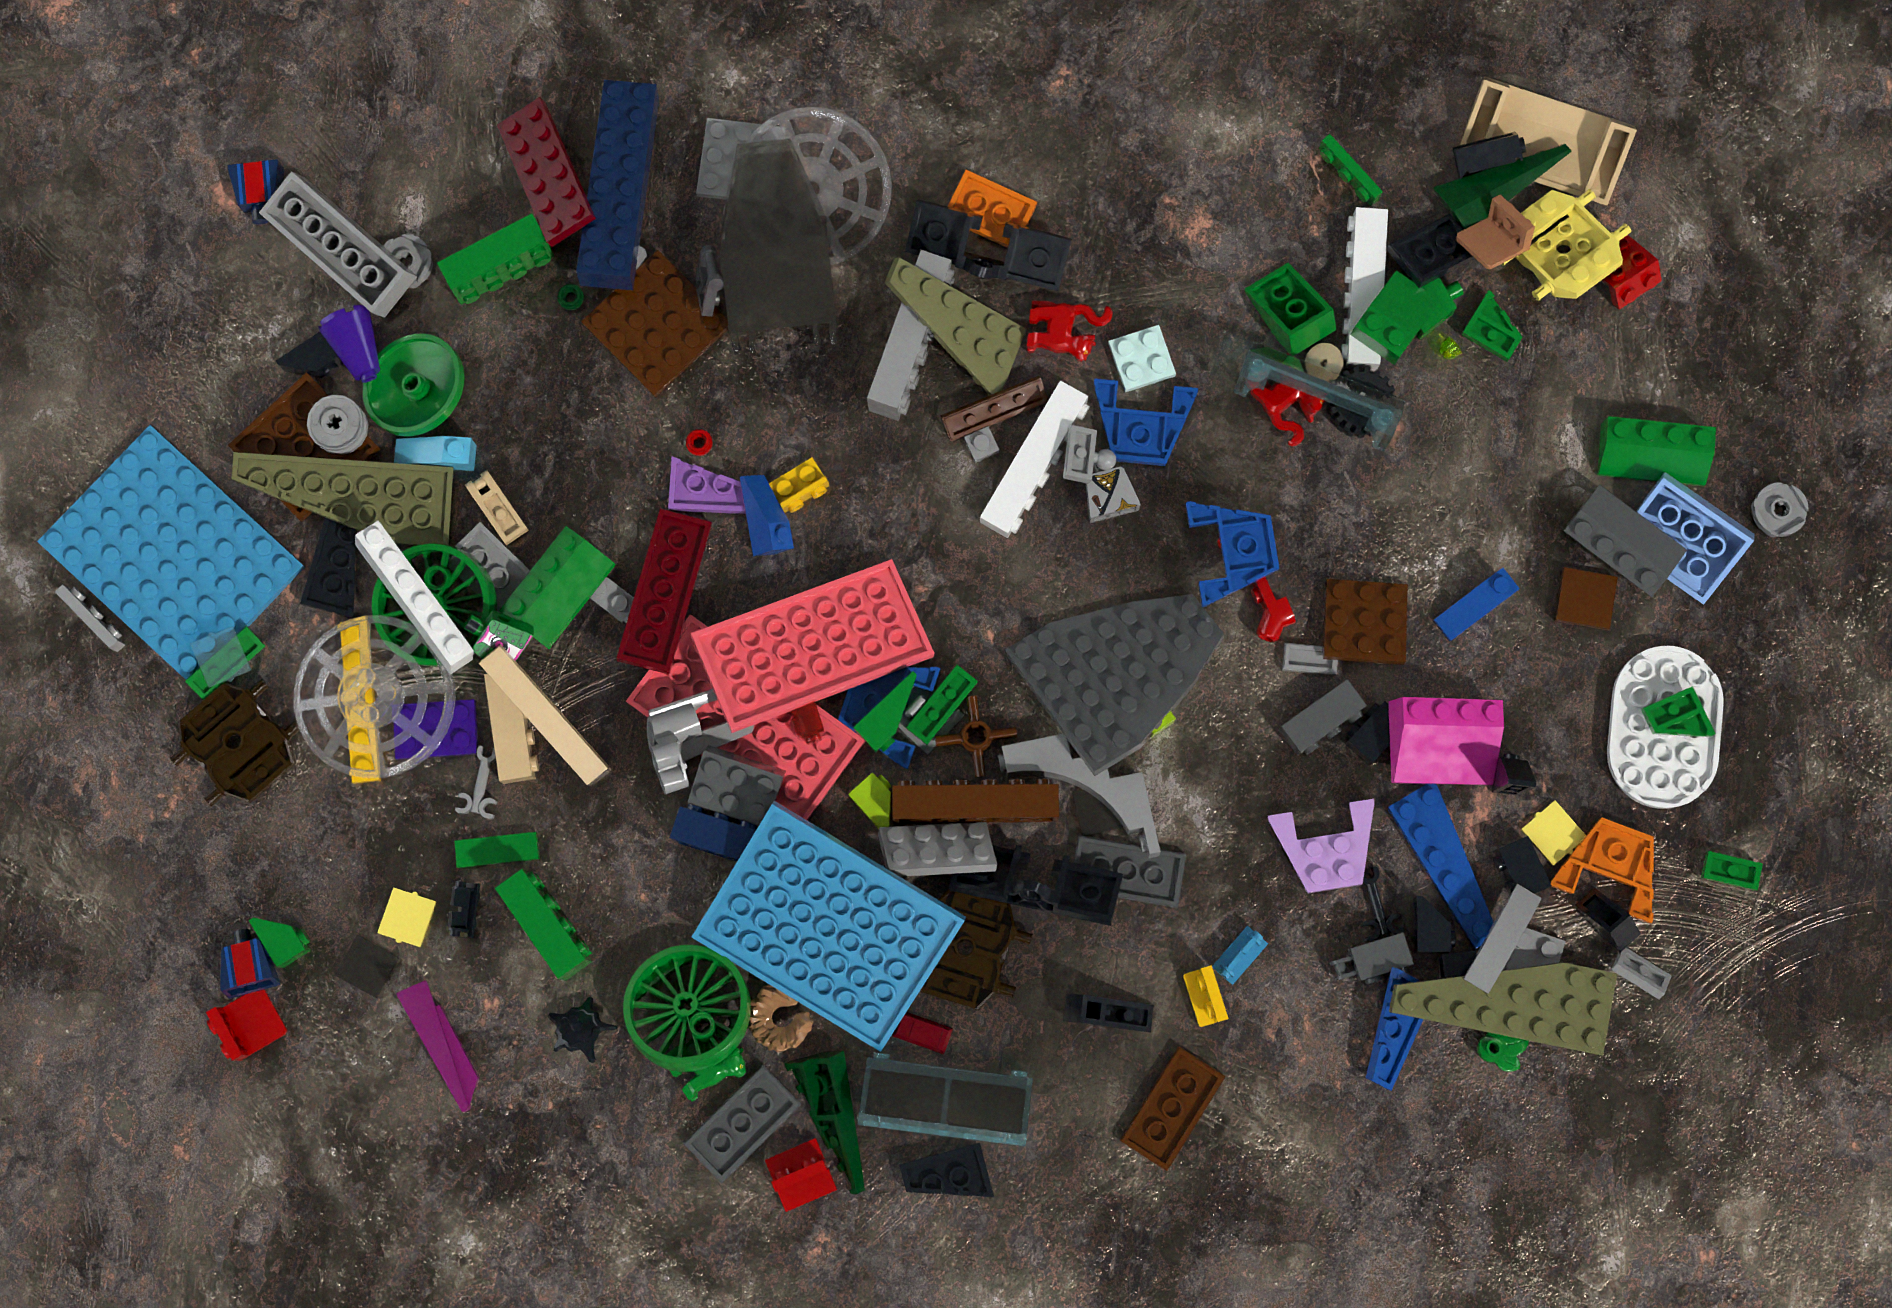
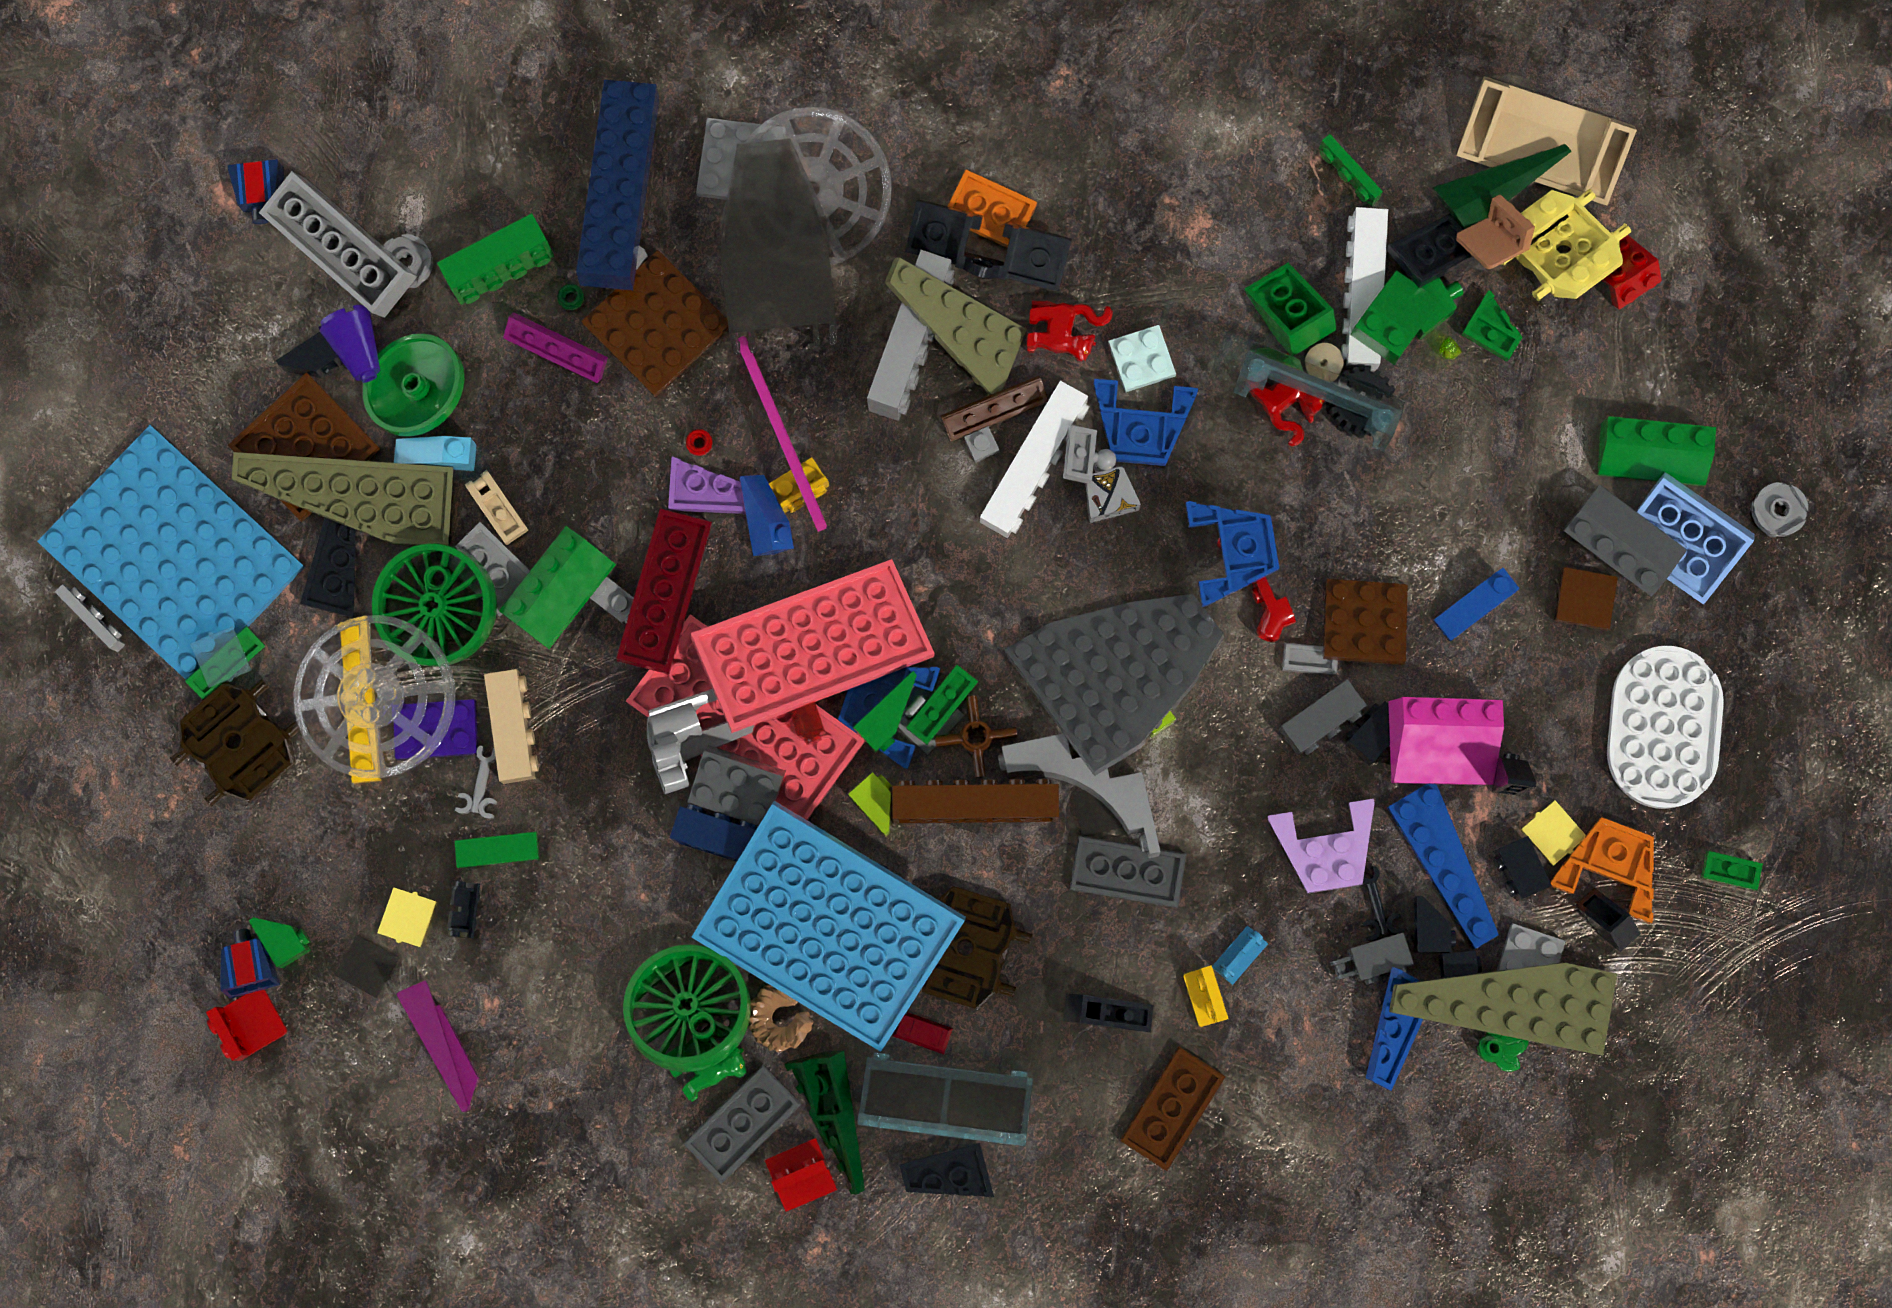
light grey wheel [307,395,369,455] -> none
white brick [355,521,474,674] -> none
green torso [463,611,534,661] -> none
tan tile [479,644,608,785] -> none
green brick [495,869,593,981] -> none
dark red plate [497,97,596,247] -> none
black piece [548,997,617,1063] -> none
flat silver plate [694,245,724,316] -> none
light grey plate [878,822,997,877] -> none
black plate [949,845,1123,926] -> none
black window [1452,131,1526,179] -> none
light grey slope [1463,884,1542,994] -> none
light grey plate [1612,947,1671,1000] -> none
green wing [1641,686,1716,737] -> none
none -> magenta plate [503,312,608,383]
none -> dark pink tile [735,336,827,532]

